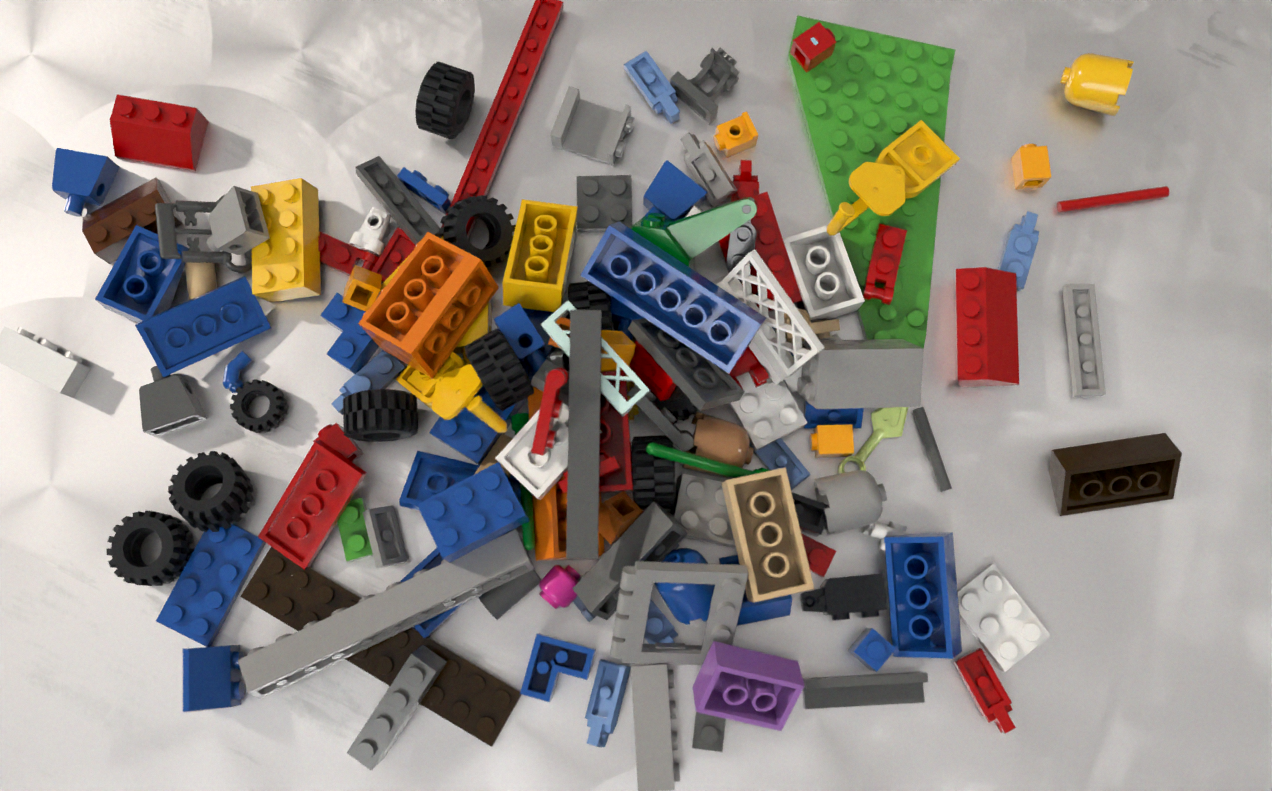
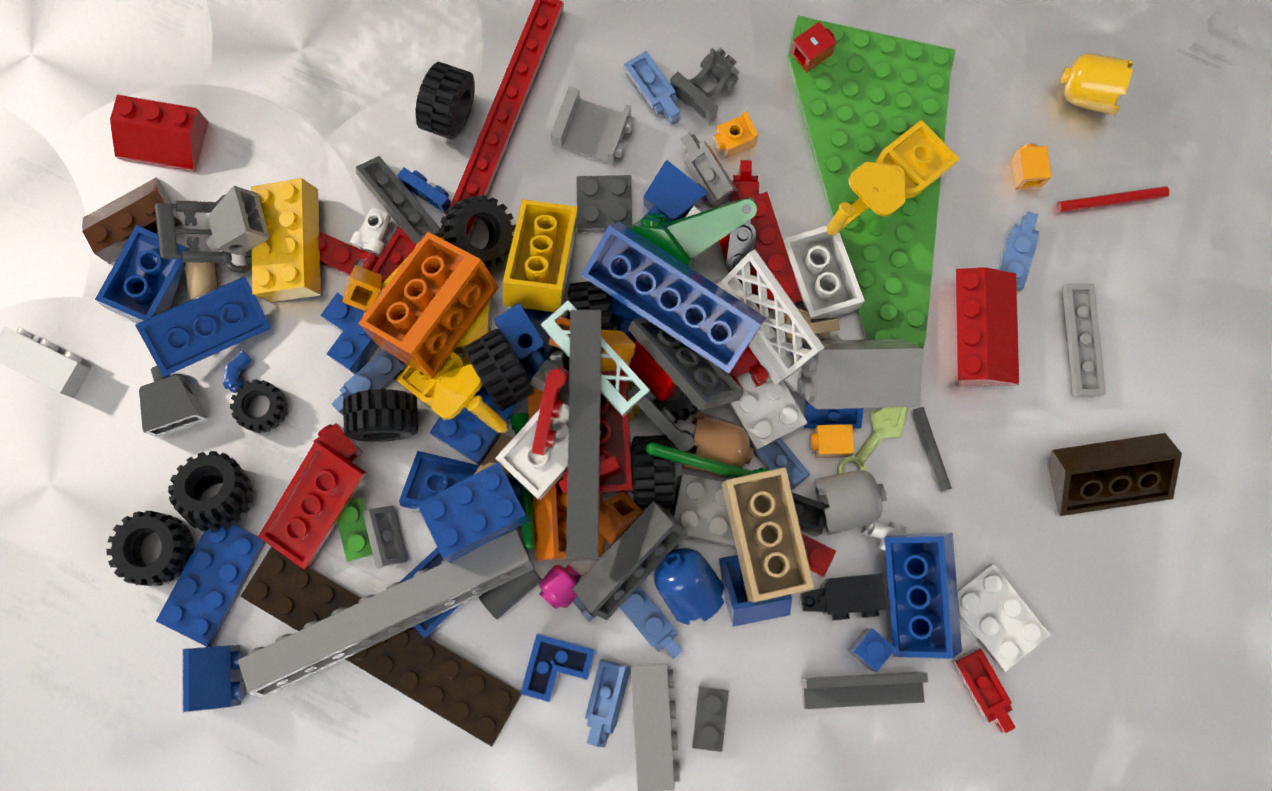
blue torso [52,148,119,217] -> none
brick [347,645,447,771] -> none
light grey hinge [610,561,748,665] -> none
medium lavender brick [692,641,805,731] -> none
red plate [862,224,907,305] -> none

